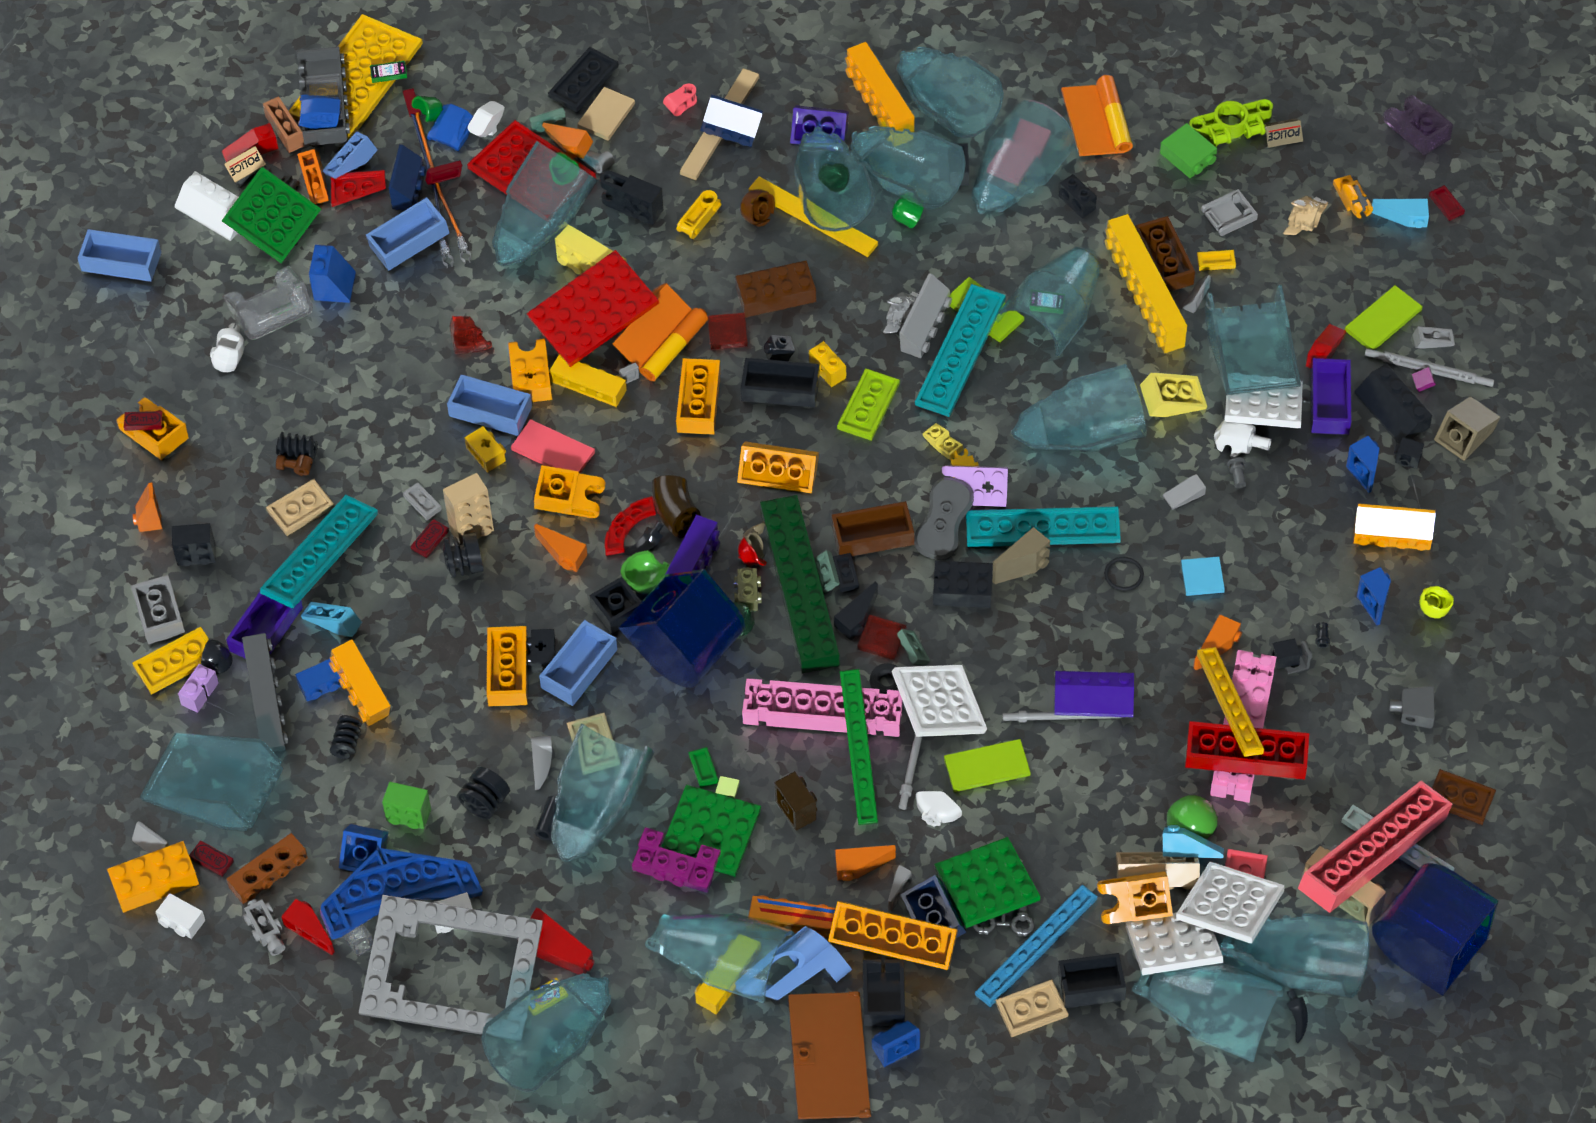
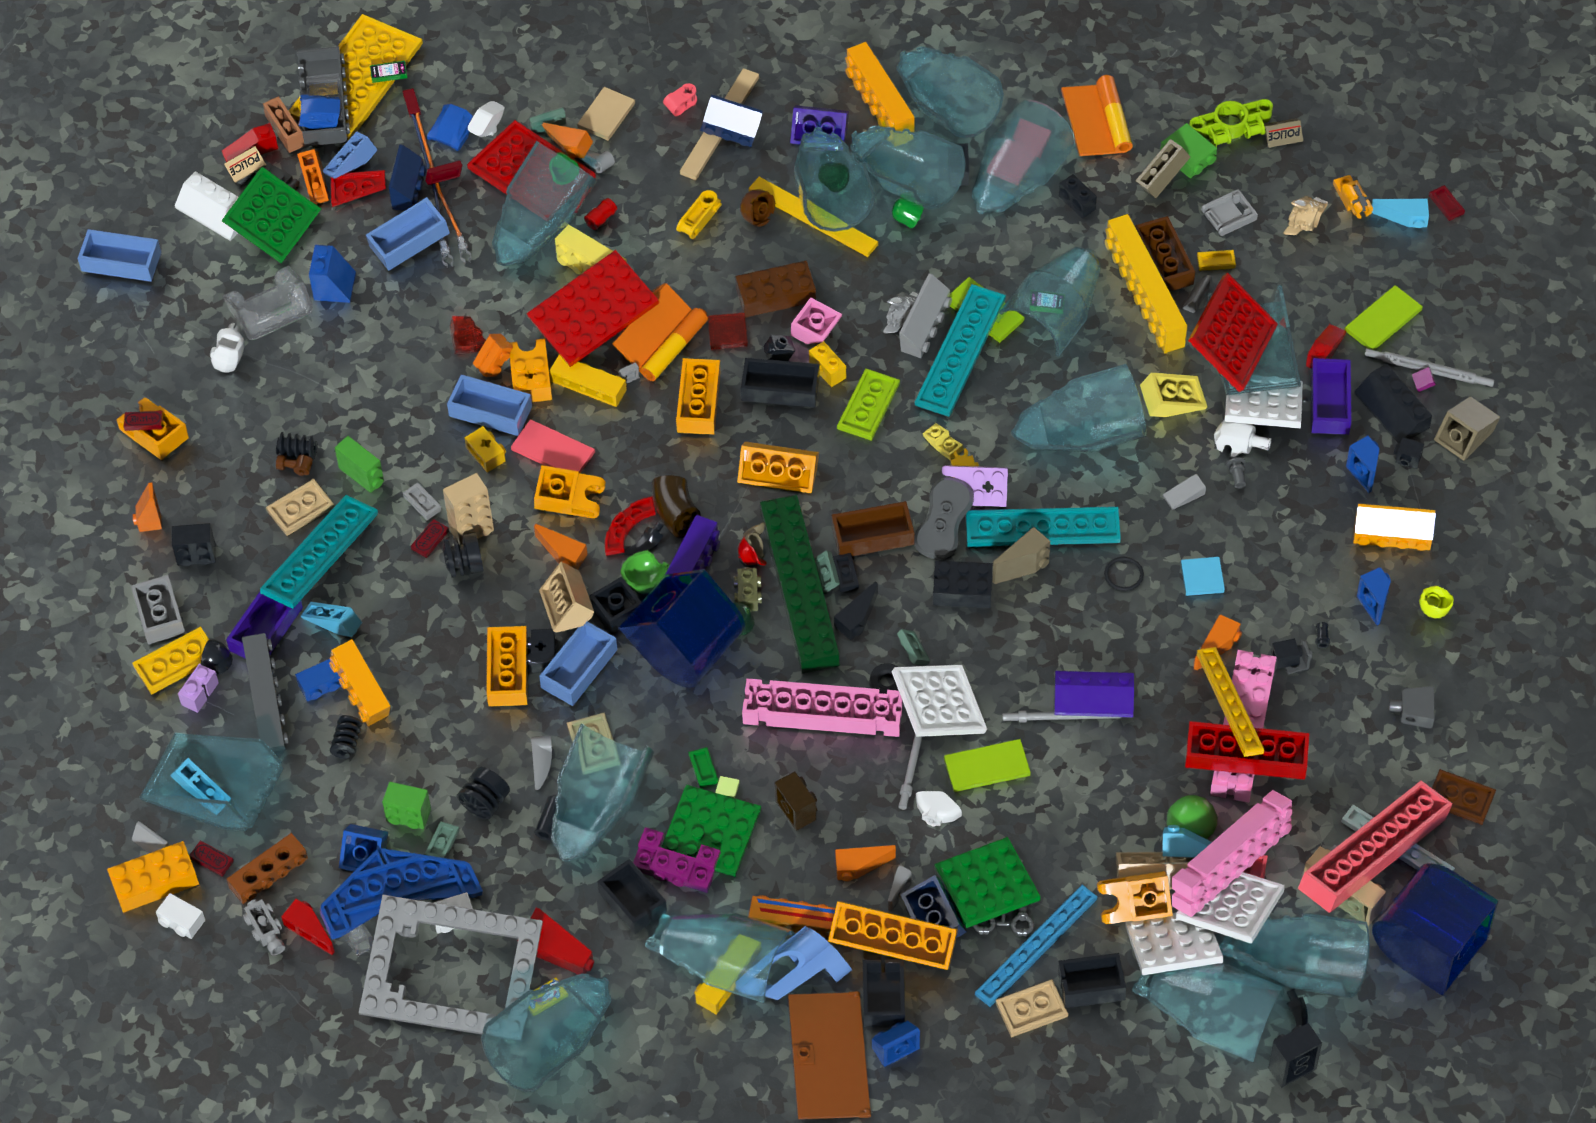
green hair [411,96,443,122] -> none
black plate [548,47,619,112] -> none
black brick [600,170,664,225] -> none
green tile [840,669,878,826] -> none
clear red tile [857,615,907,660] -> none
clear purple brick [1383,95,1453,155] -> none
light grey slope [1413,326,1455,349] -> none
none -> medium azure slope [170,758,231,813]
none -> bright green brick [335,436,384,493]
none -> sand green plate [425,821,459,858]
none -> orange brick [473,334,513,377]
none -> tan slope [539,562,594,633]
none -> red piece [584,198,617,230]
none -> black piece [597,859,667,934]
none -> bright pink slope [791,298,842,344]
none -> dark tan brick [1136,139,1190,199]
none -> bright pink brick [1172,790,1292,917]
none -> red plate [1188,273,1278,392]
none -> black brick [1268,1023,1322,1088]

